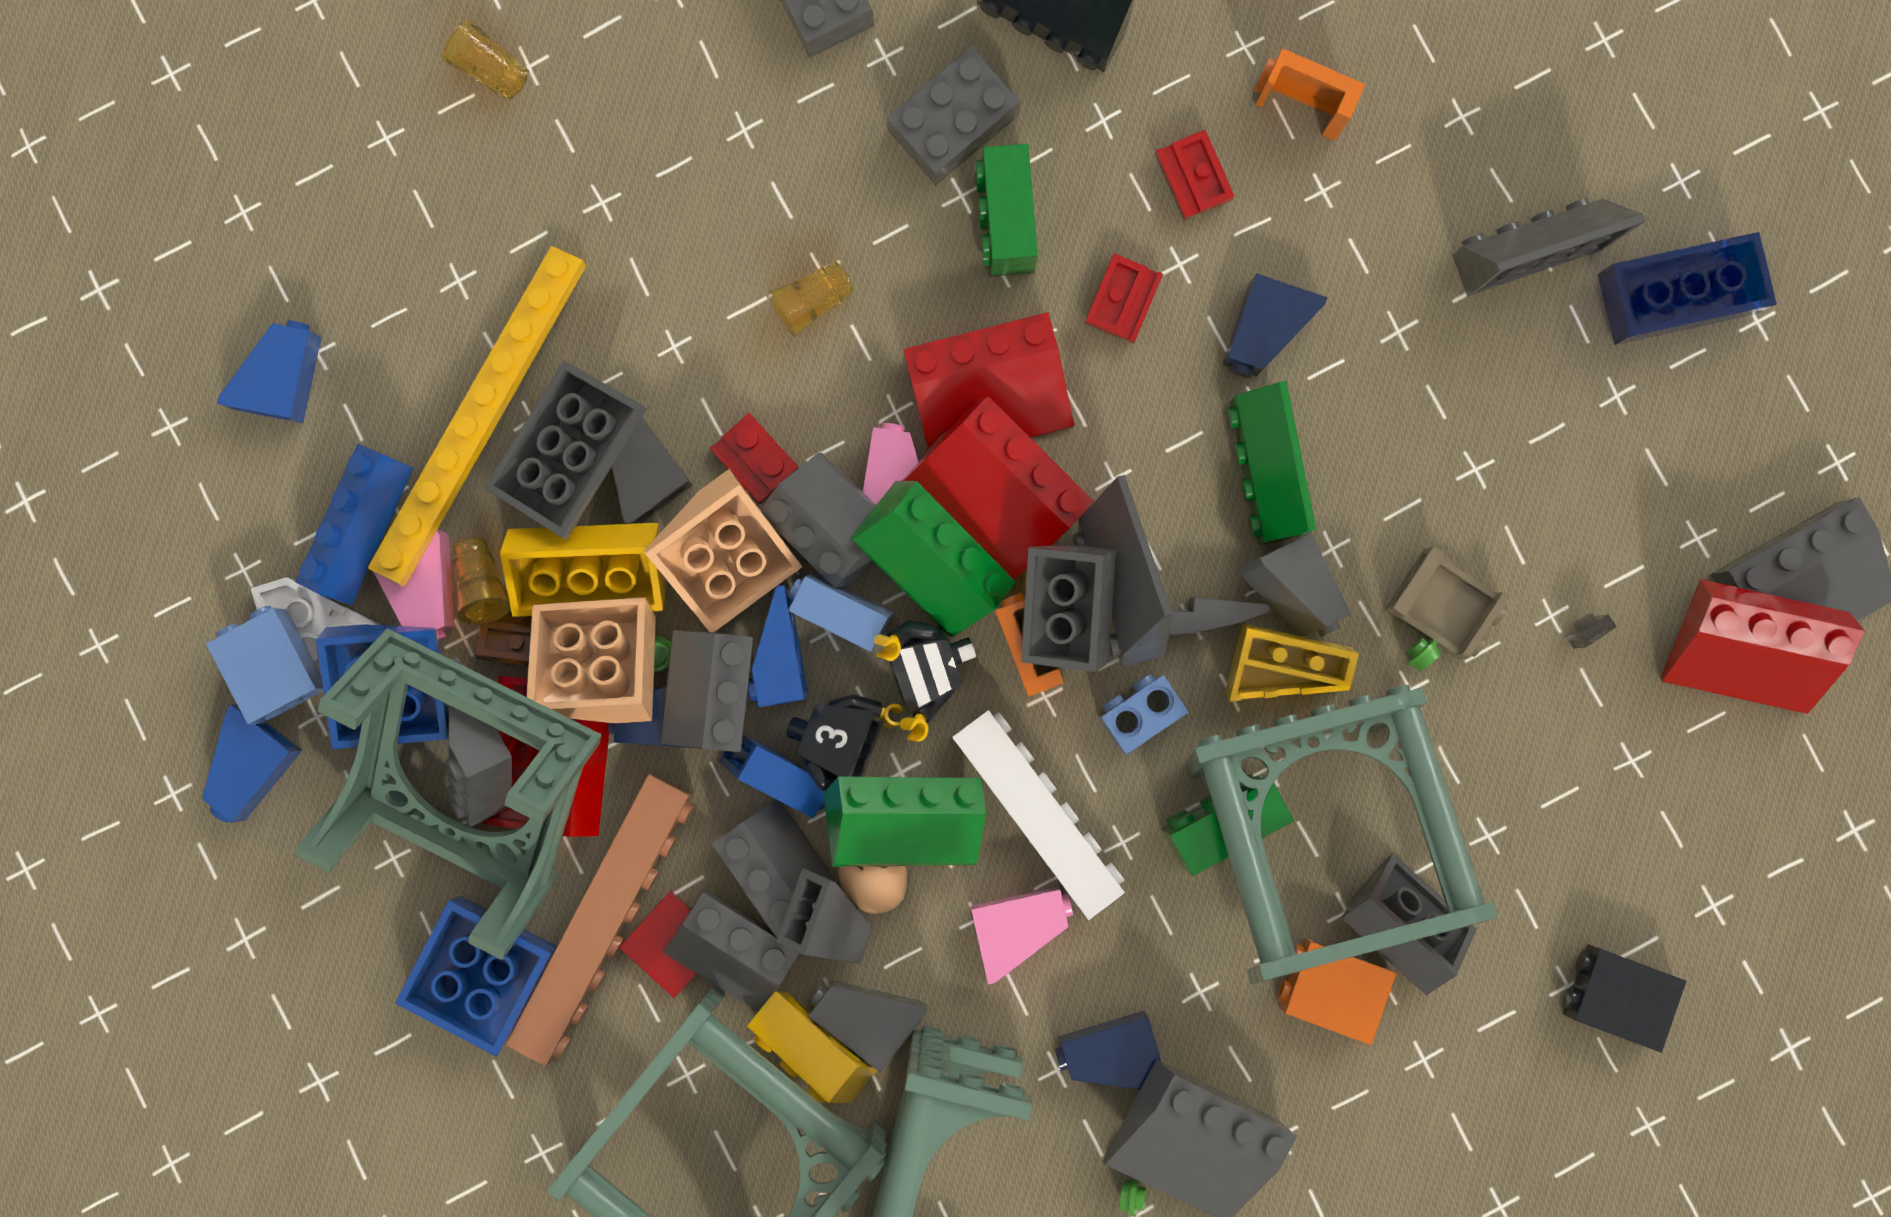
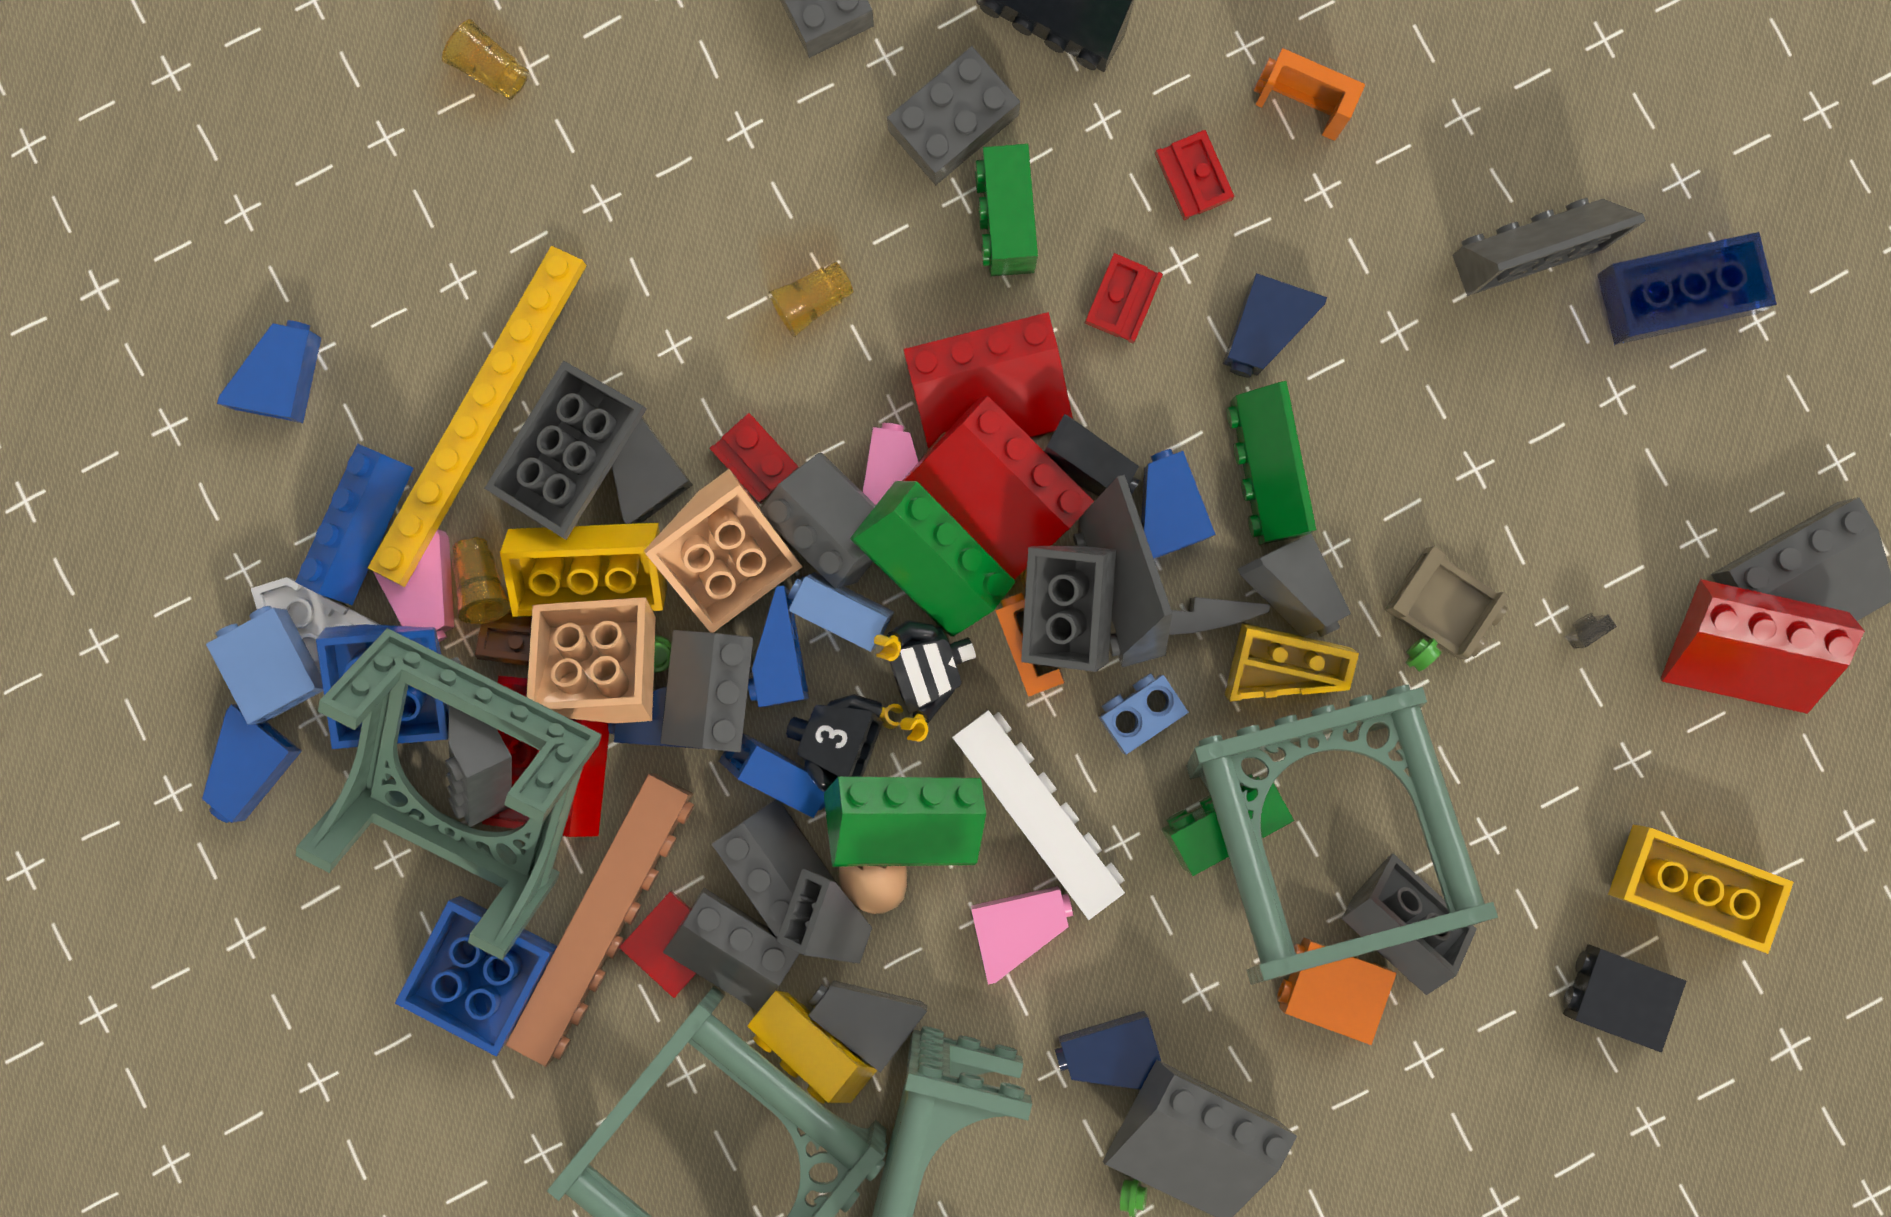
none -> black slope [1044,414,1140,496]
none -> blue slope [1141,449,1216,559]
none -> yellow brick [1608,824,1794,954]

